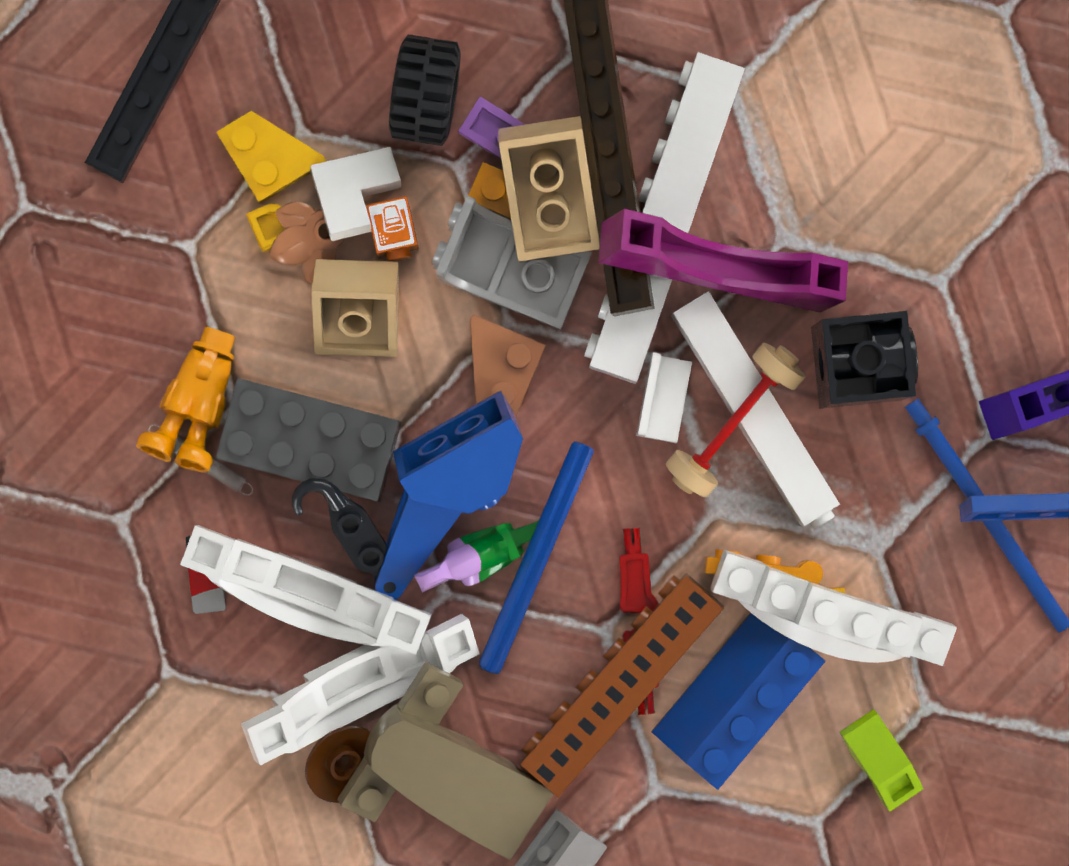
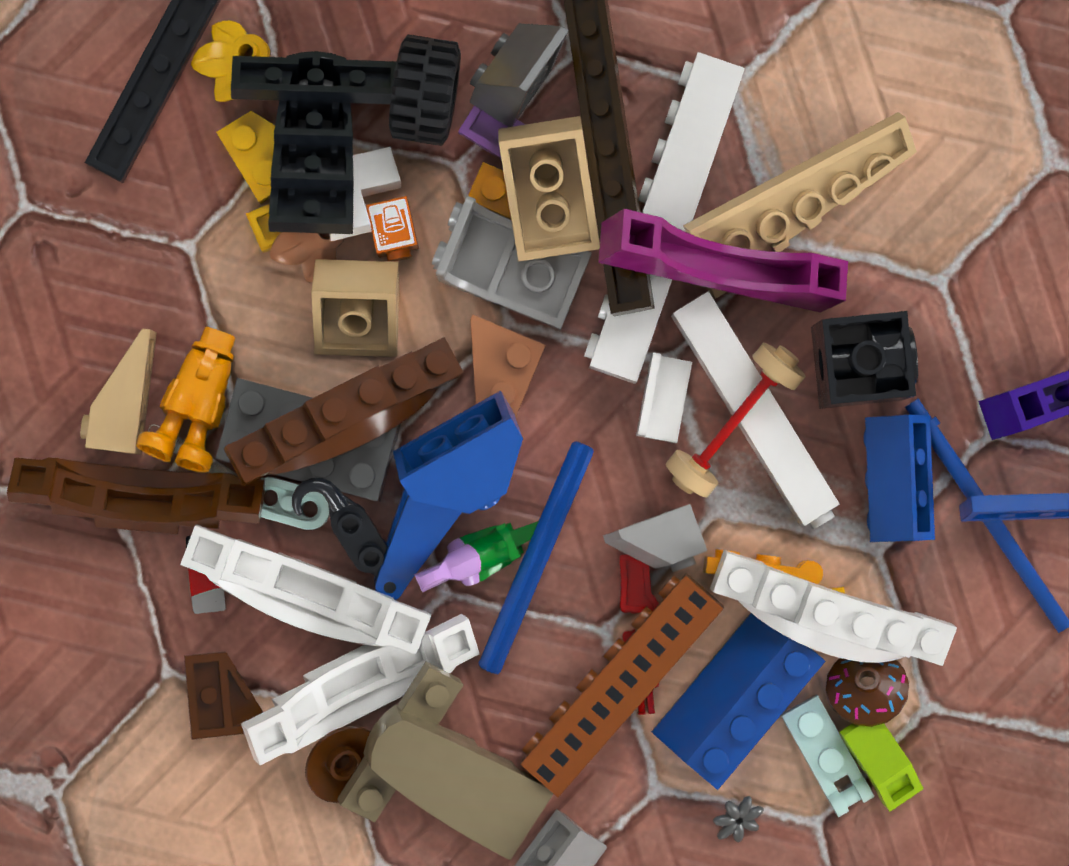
none -> reddish brown piece [7,457,265,534]
none -> tan slope [80,329,157,455]
none -> reddish brown wing [184,652,263,740]
none -> yellow plate [191,20,270,102]
none -> reddish brown piece [224,337,464,486]
none -> black slope [231,51,397,234]
none -> light aqua plate [261,477,330,530]
none -> dark grey slope [470,23,569,127]
none -> light grey slope [603,504,707,572]
none -> tan wing [683,112,917,299]
none -> dark grey plant [713,796,764,842]
none -> light aqua plate [781,695,875,817]
none -> reddish brown dish [826,658,909,727]
none -> blue brick [863,415,935,542]

